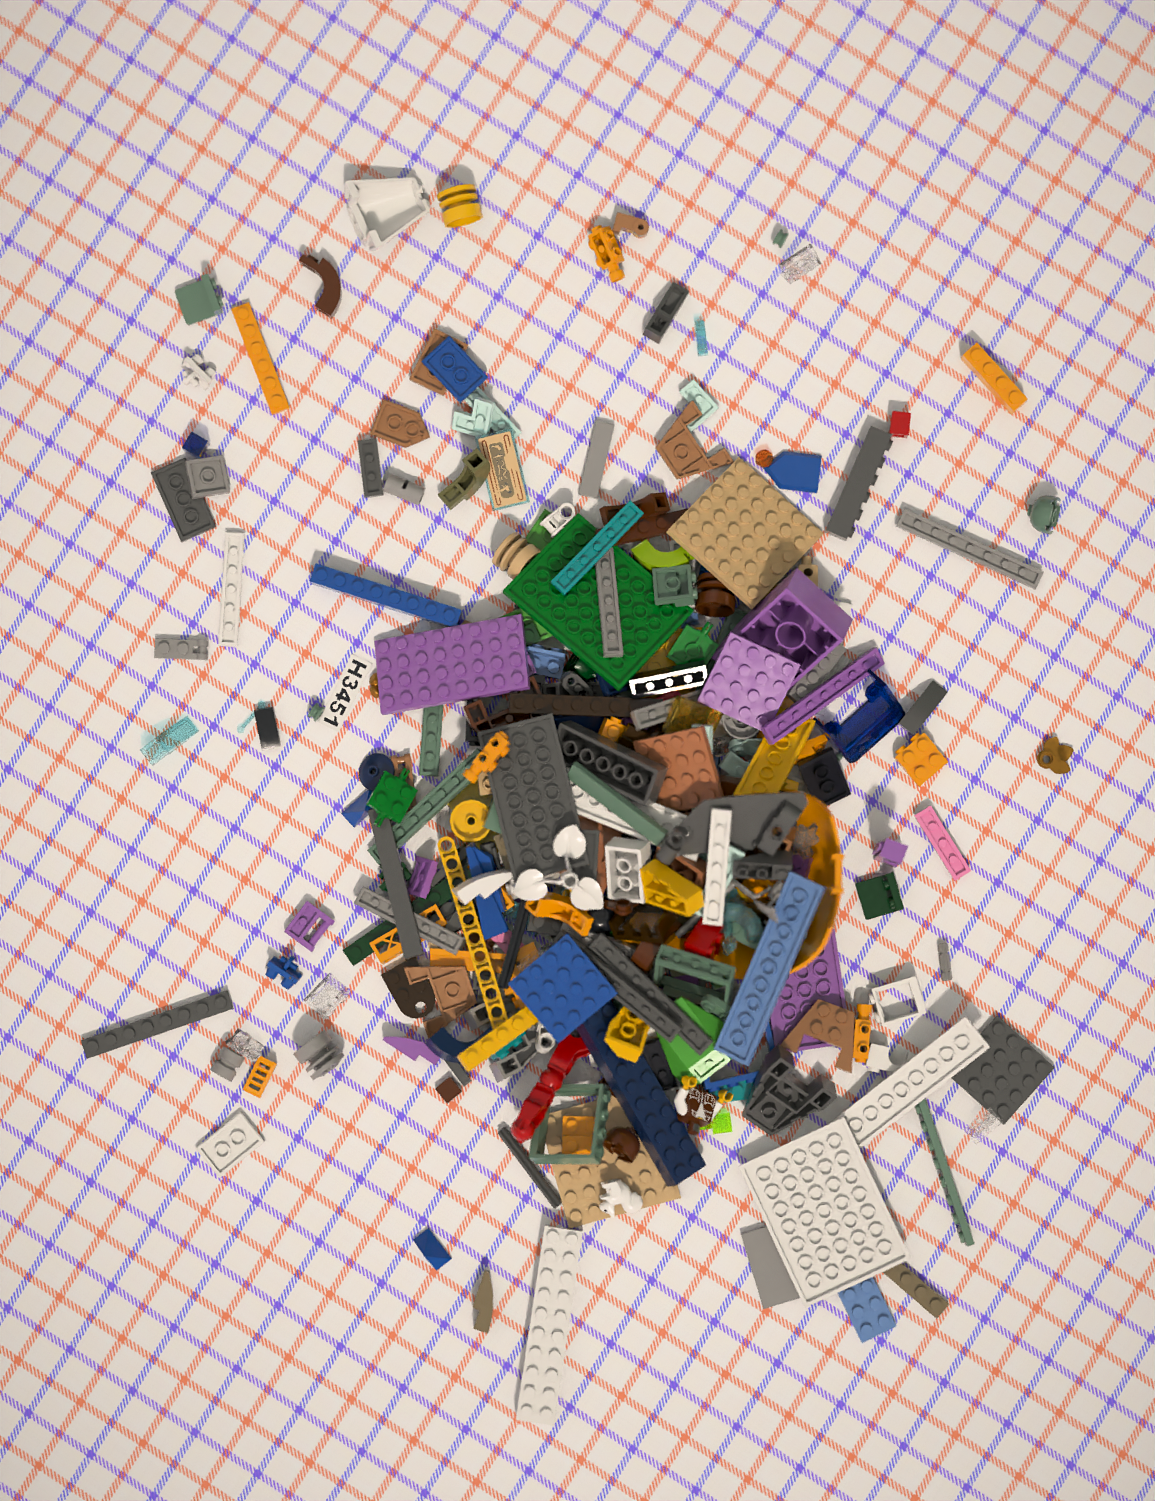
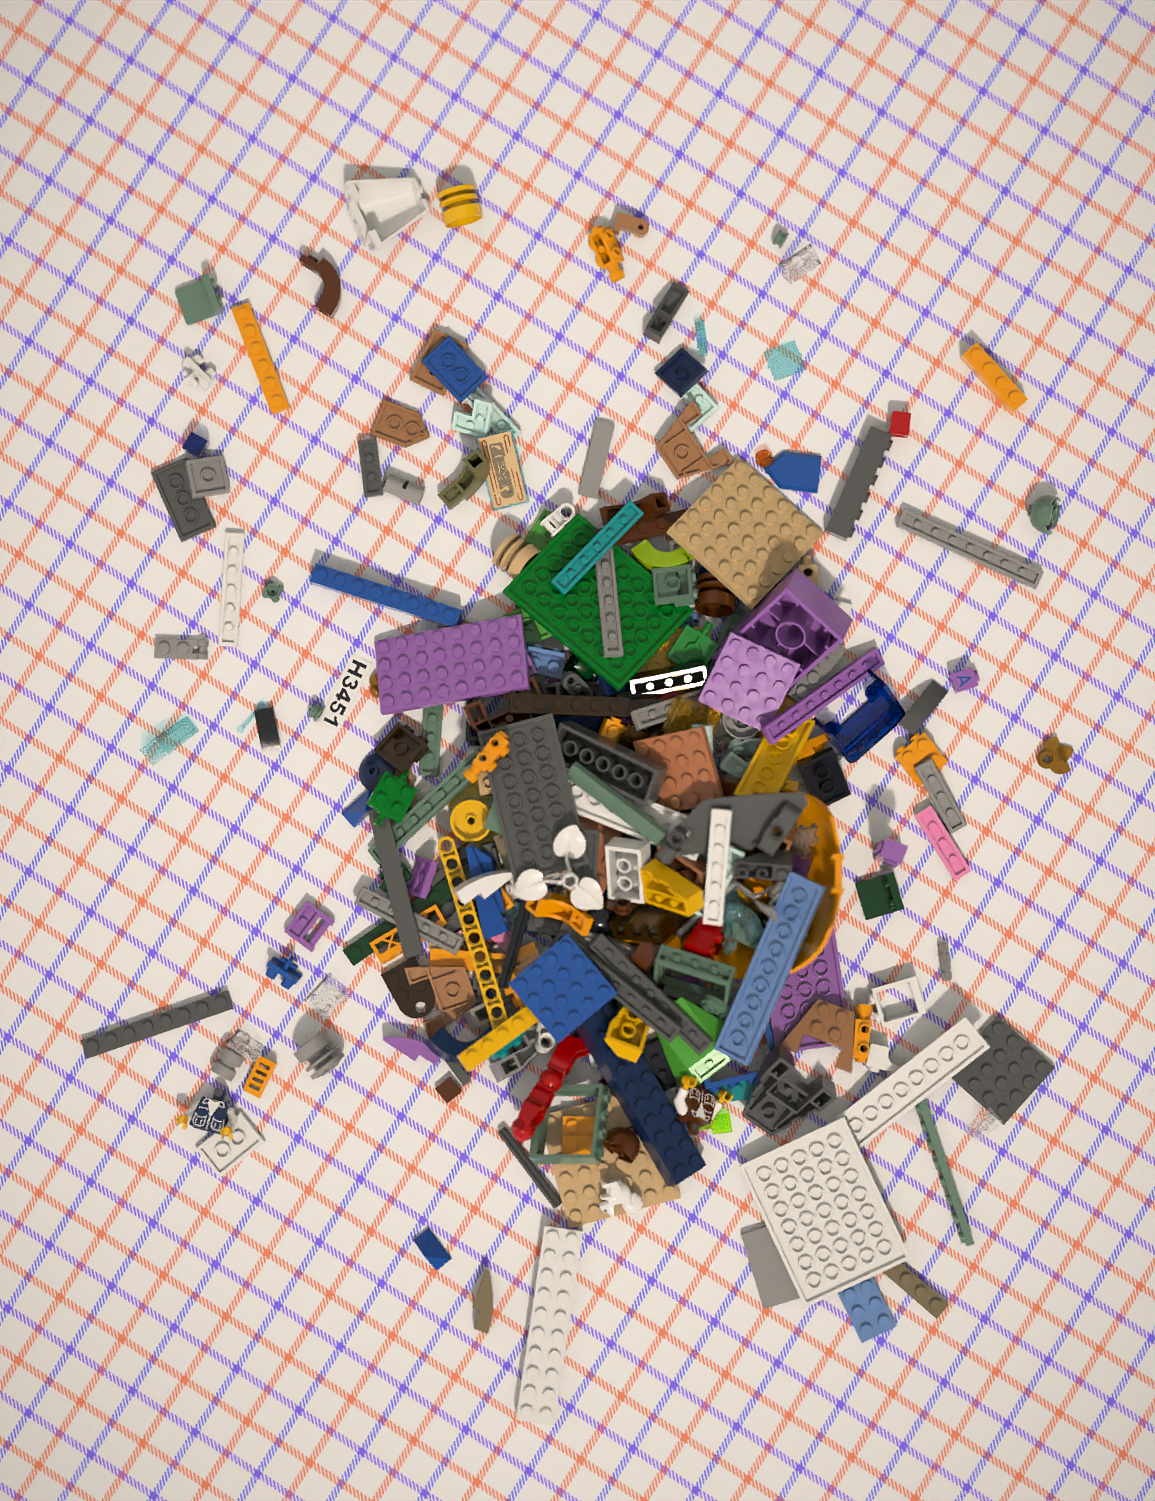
none -> torso [176,1088,238,1140]
none -> sand green plate [262,580,284,603]
none -> dark brown plate [373,722,429,775]
none -> dark blue plate [655,348,708,398]
none -> clear light blue piece [763,340,806,381]
none -> light grey tile [914,758,967,834]
none -> medium lavender brick [949,667,980,694]

